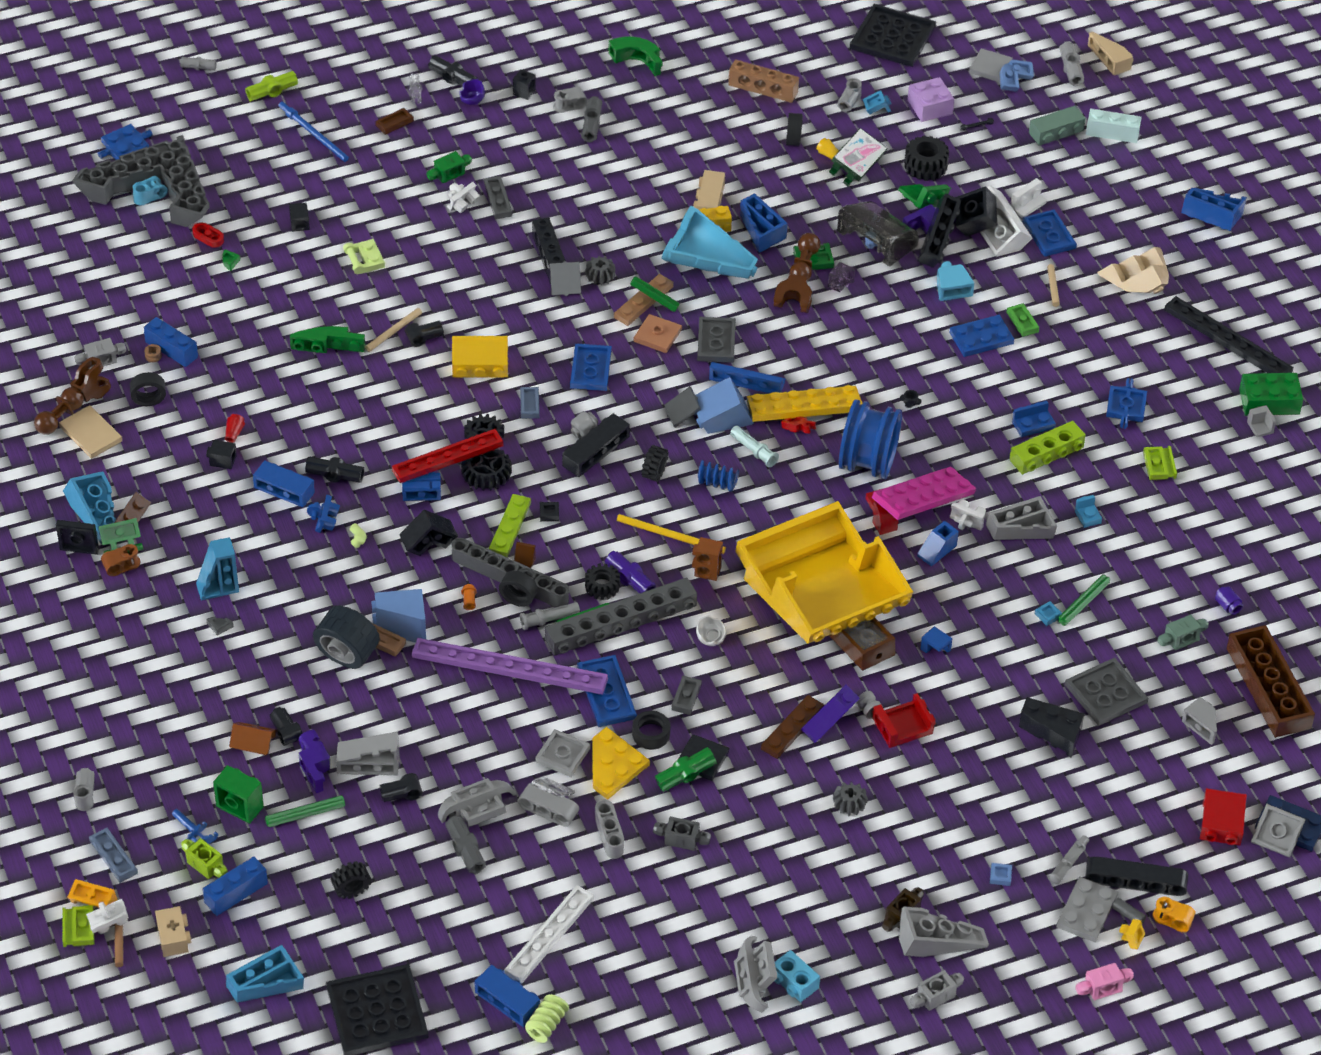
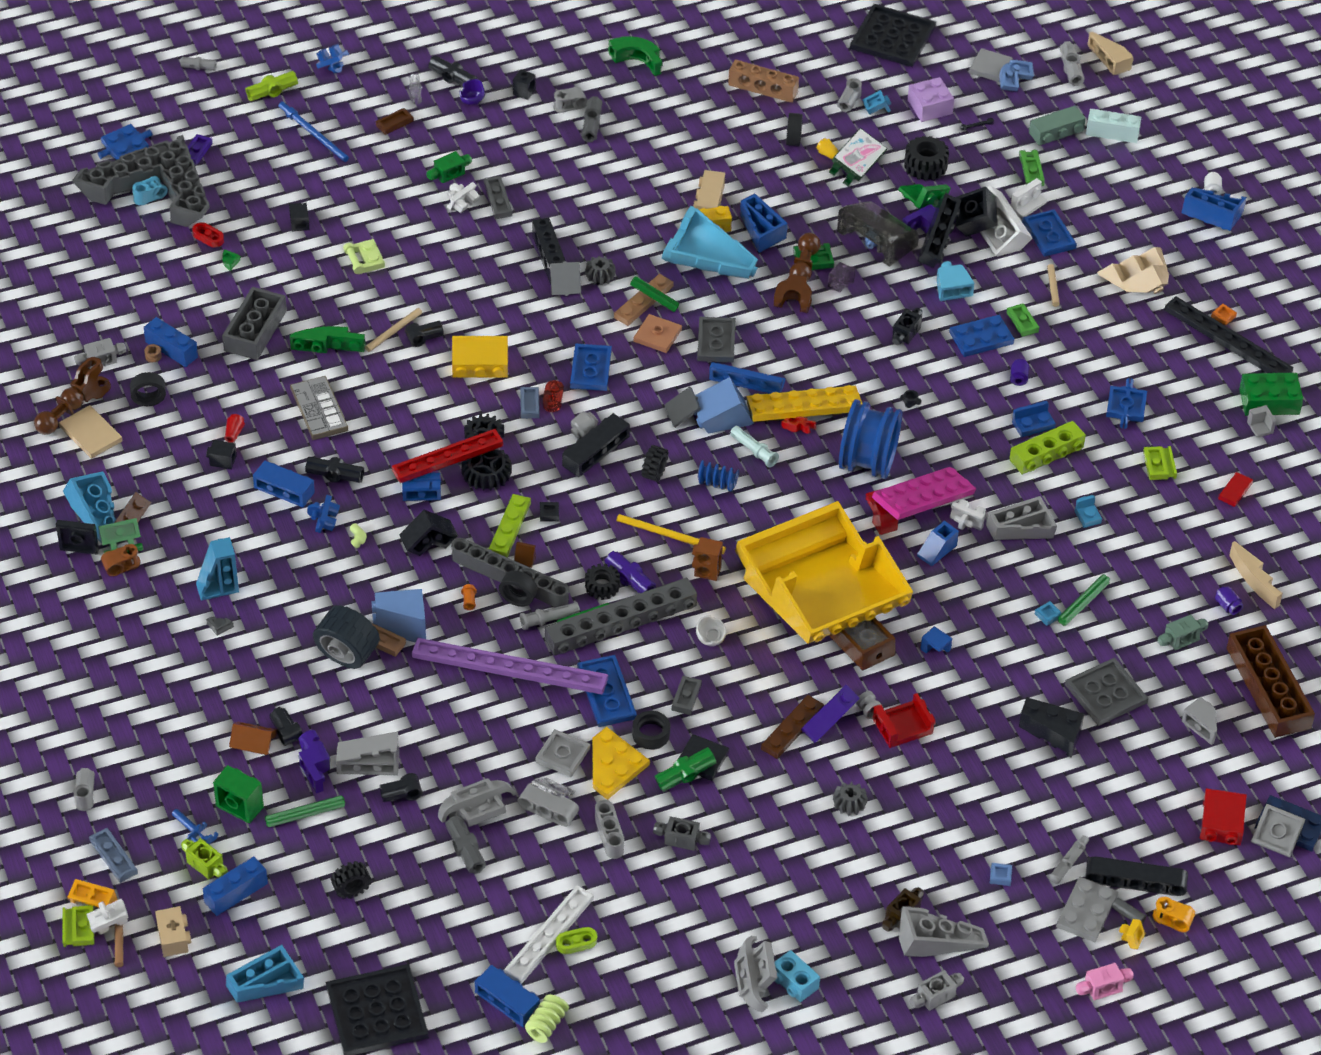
none -> dark purple plate [187,134,213,165]
none -> dark grey brick [222,287,287,360]
none -> tile [290,376,348,440]
none -> blue hips [316,44,349,74]
none -> clear red plate [543,380,564,412]
none -> lime plate [556,927,597,954]
none -> black piece [892,308,922,345]
none -> dark purple brick [1010,359,1029,386]
none -> bright green plate [1019,150,1045,186]
none -> white brick [1204,172,1222,195]
none -> orange tile [1211,304,1237,326]
none -> red tile [1218,472,1253,507]
none -> tan slope [1229,541,1283,610]

